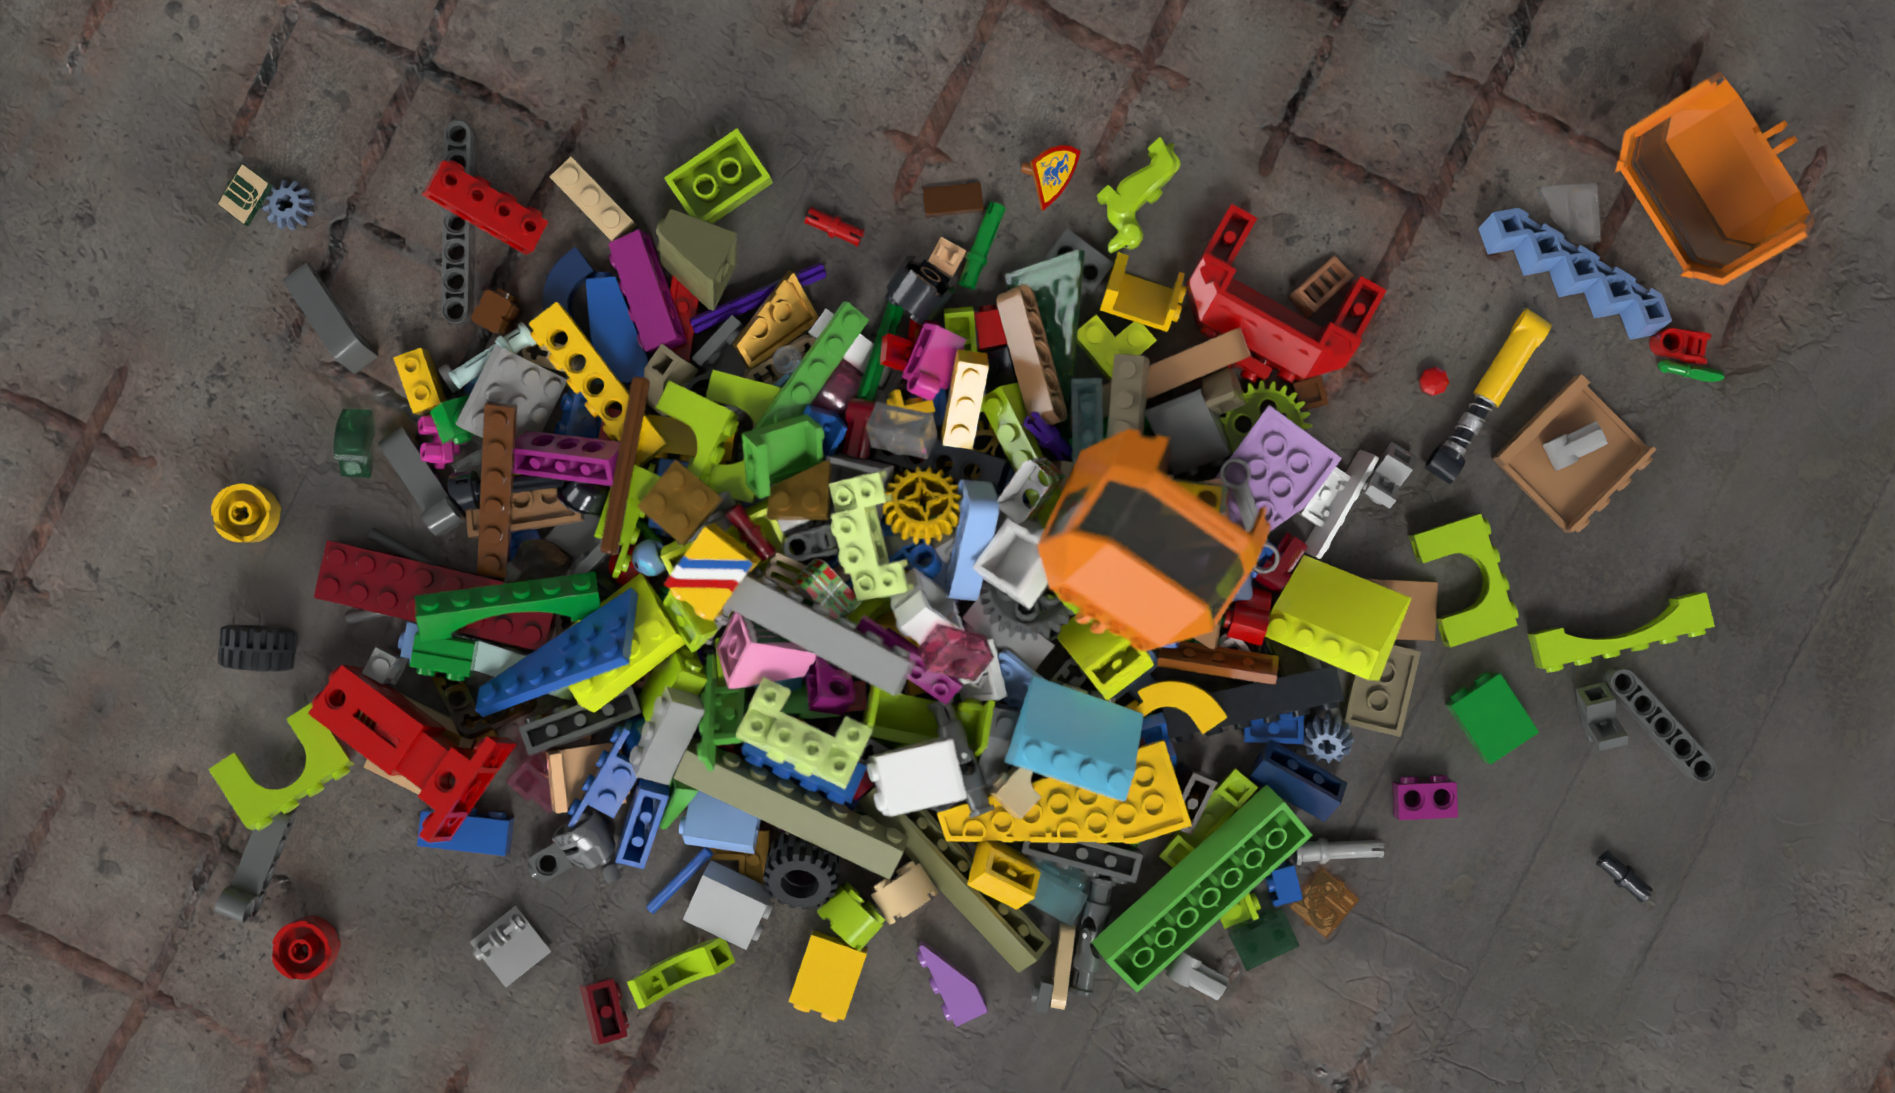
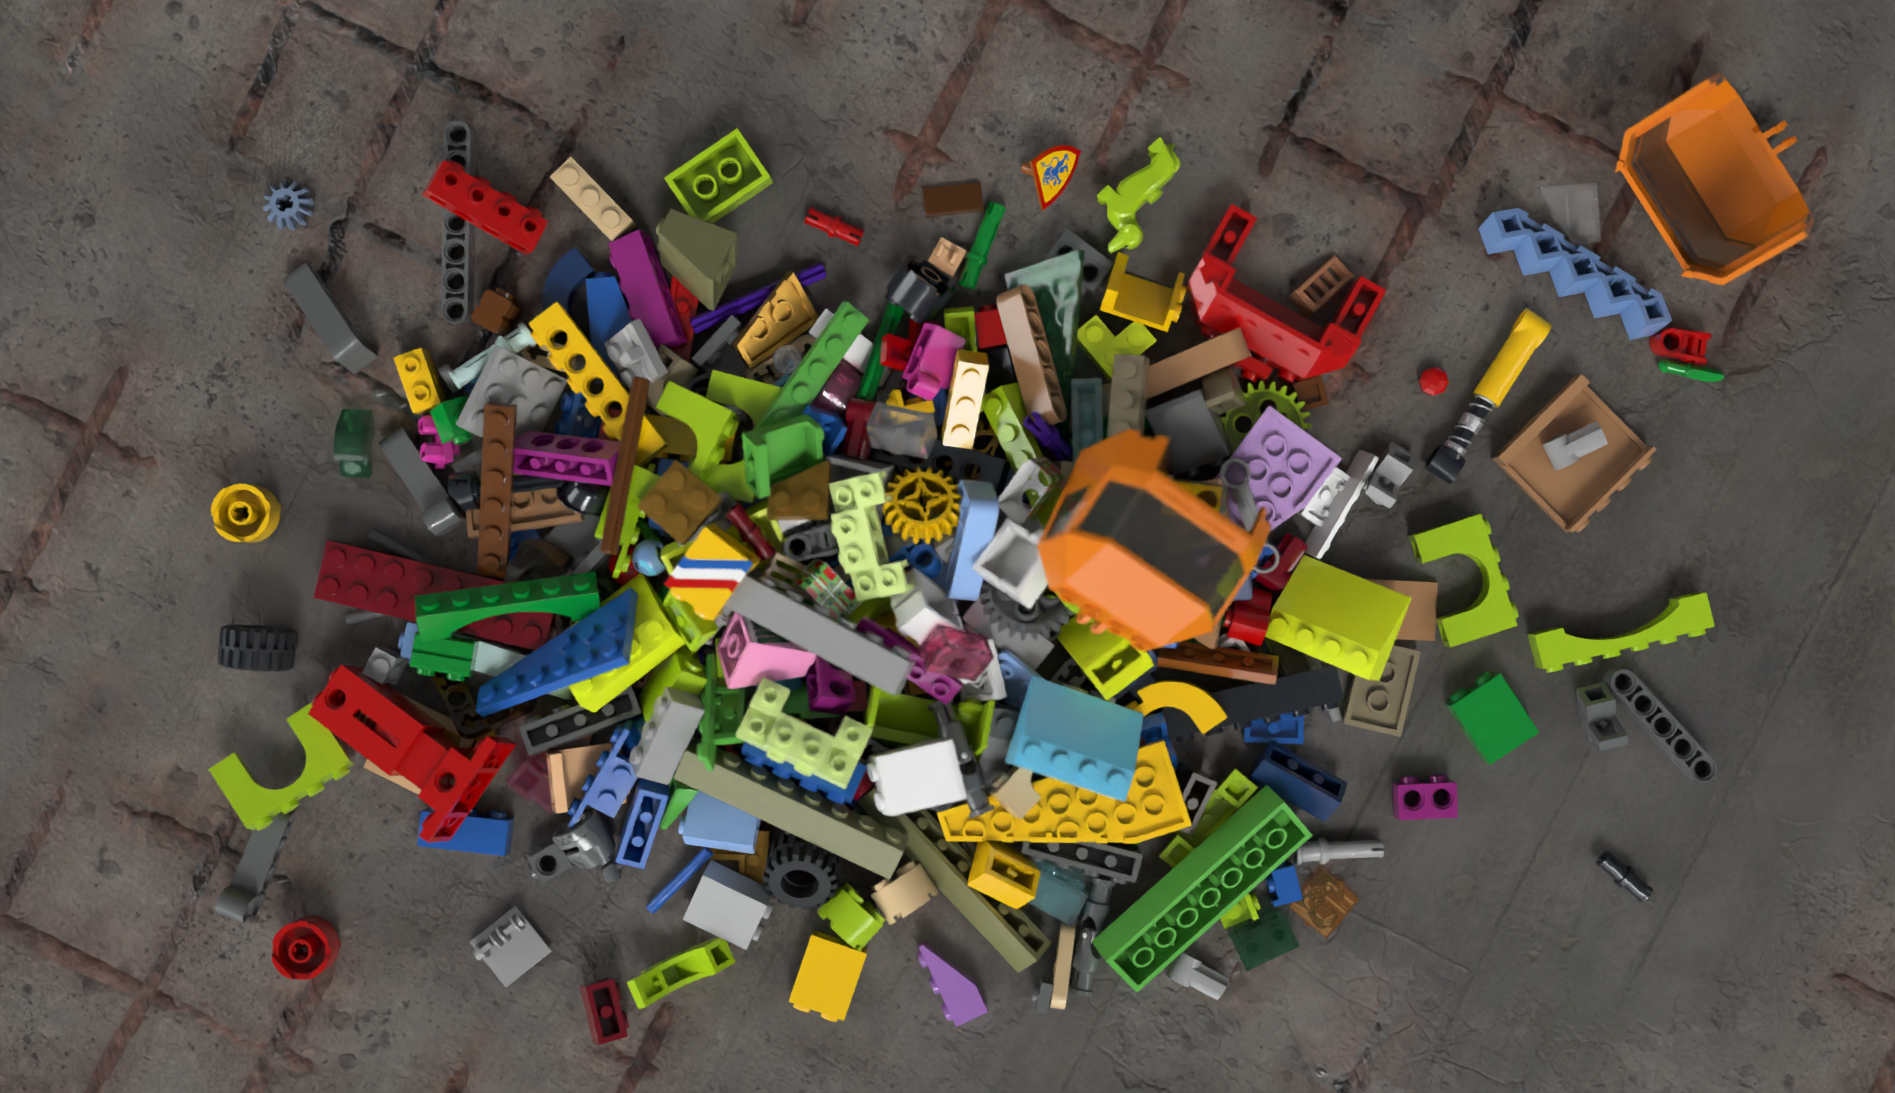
piece [217,163,273,227] -> none
sand blue gear [1304,713,1354,764] -> none
none -> light grey hinge [604,319,668,393]

